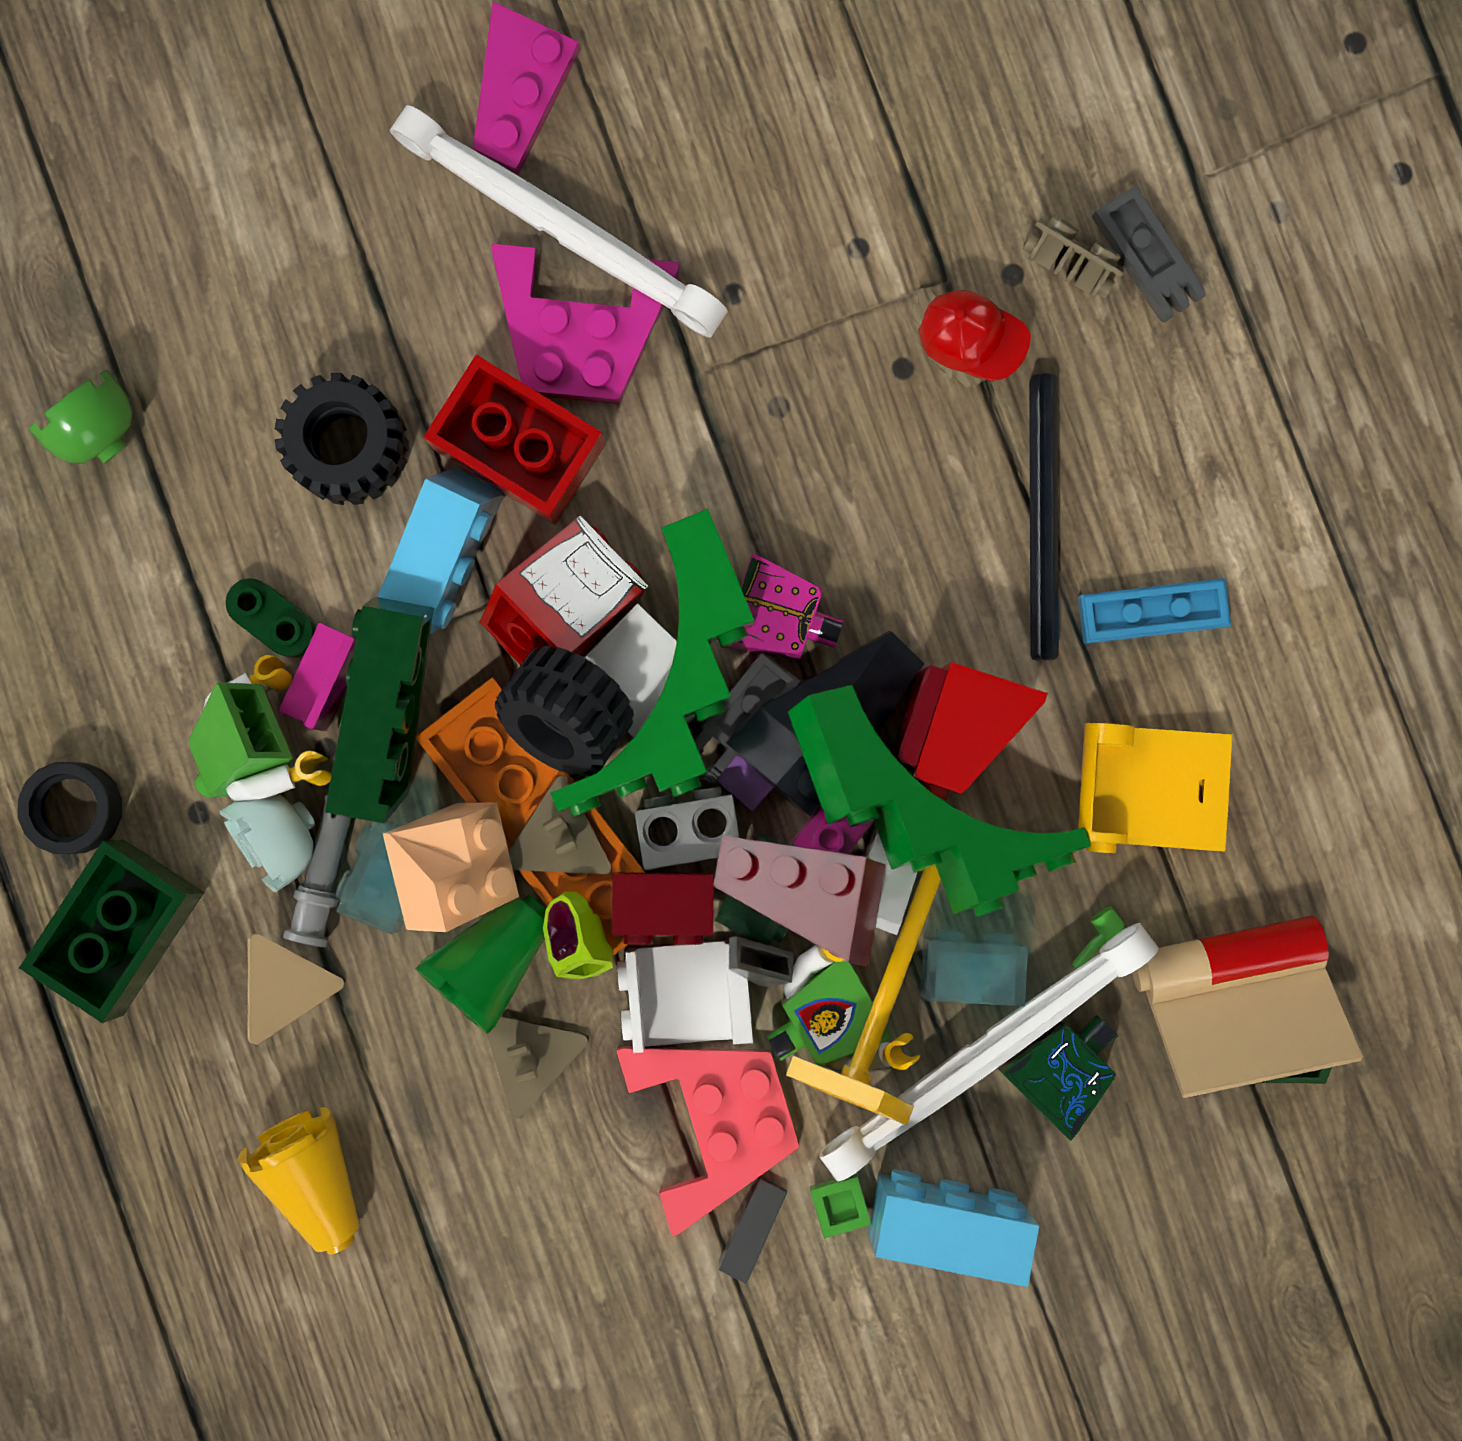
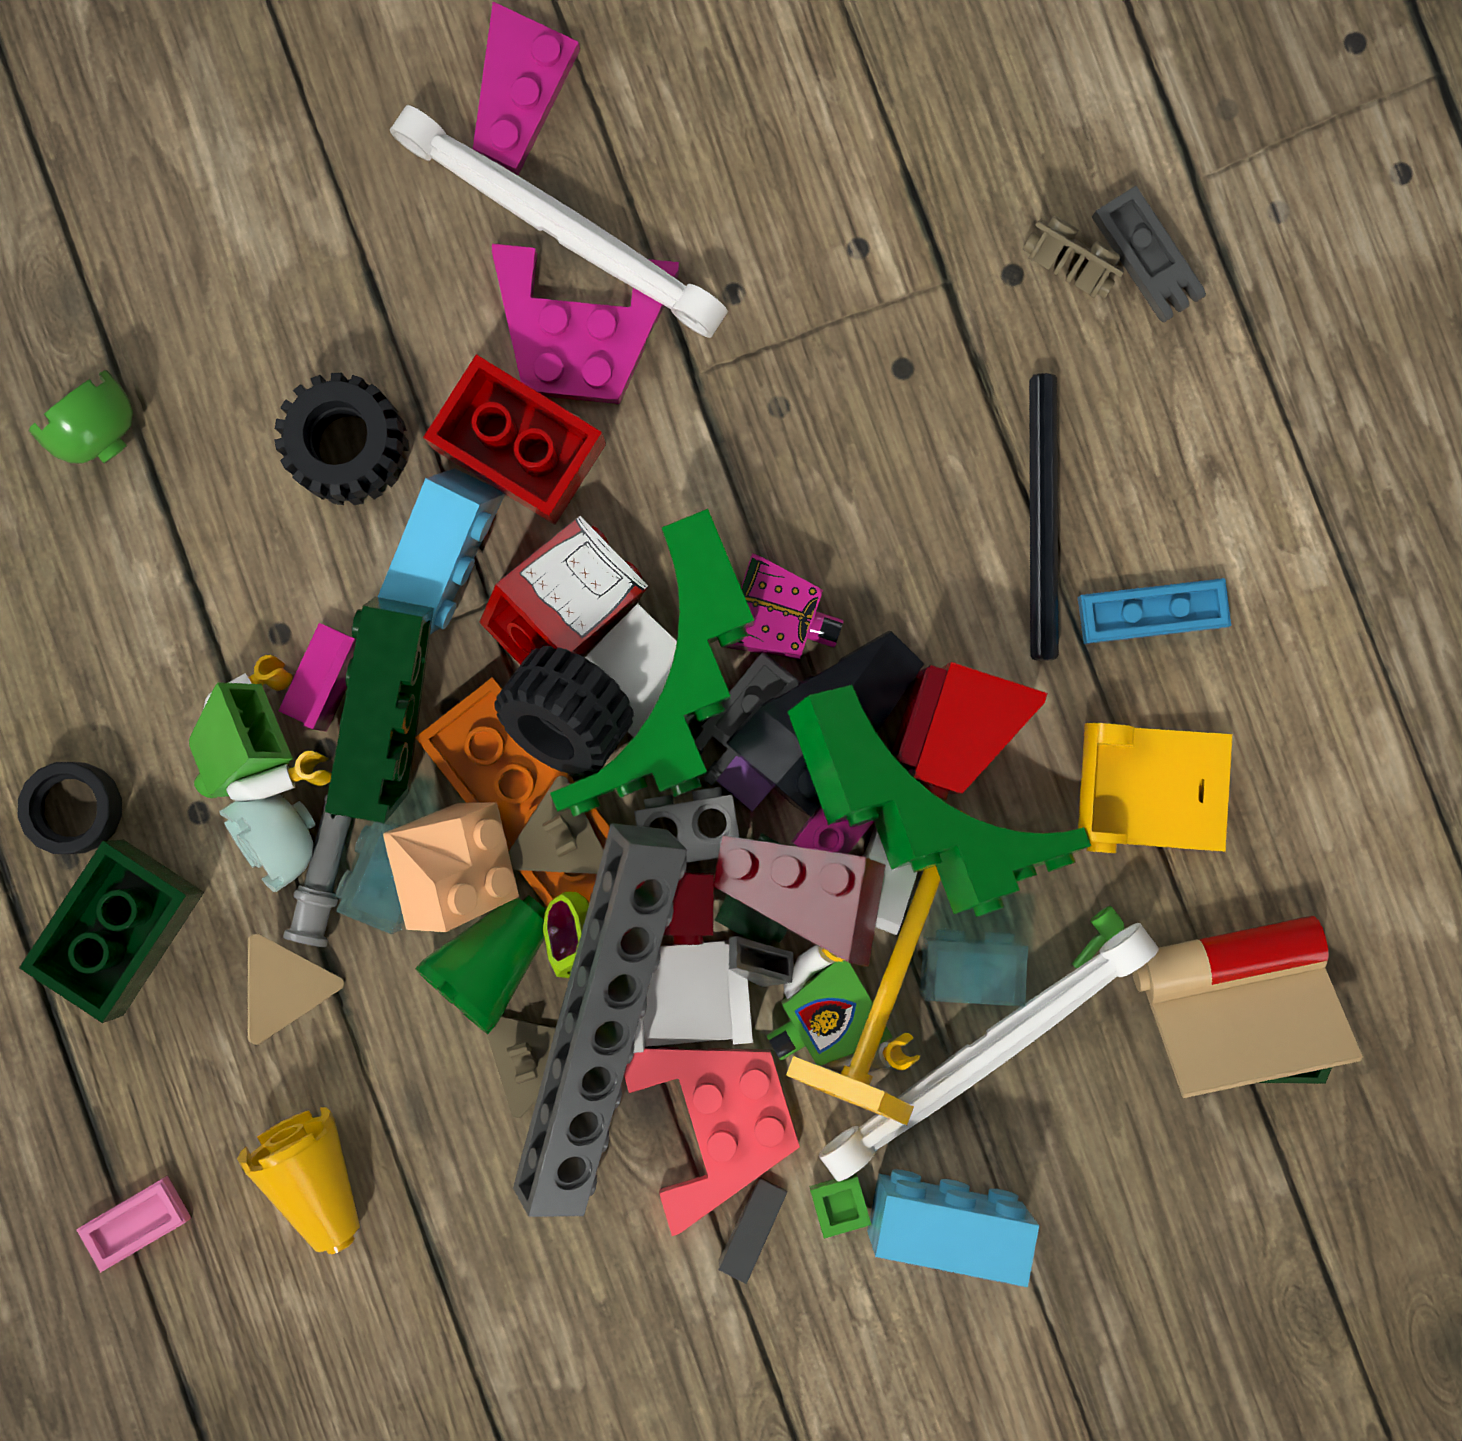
dark green plate [225,578,316,658] -> none
red hair [912,287,1031,388] -> none
dark green torso [997,1015,1118,1141] -> none
none -> bright pink tile [76,1175,191,1273]
none -> dark grey brick [513,823,687,1217]

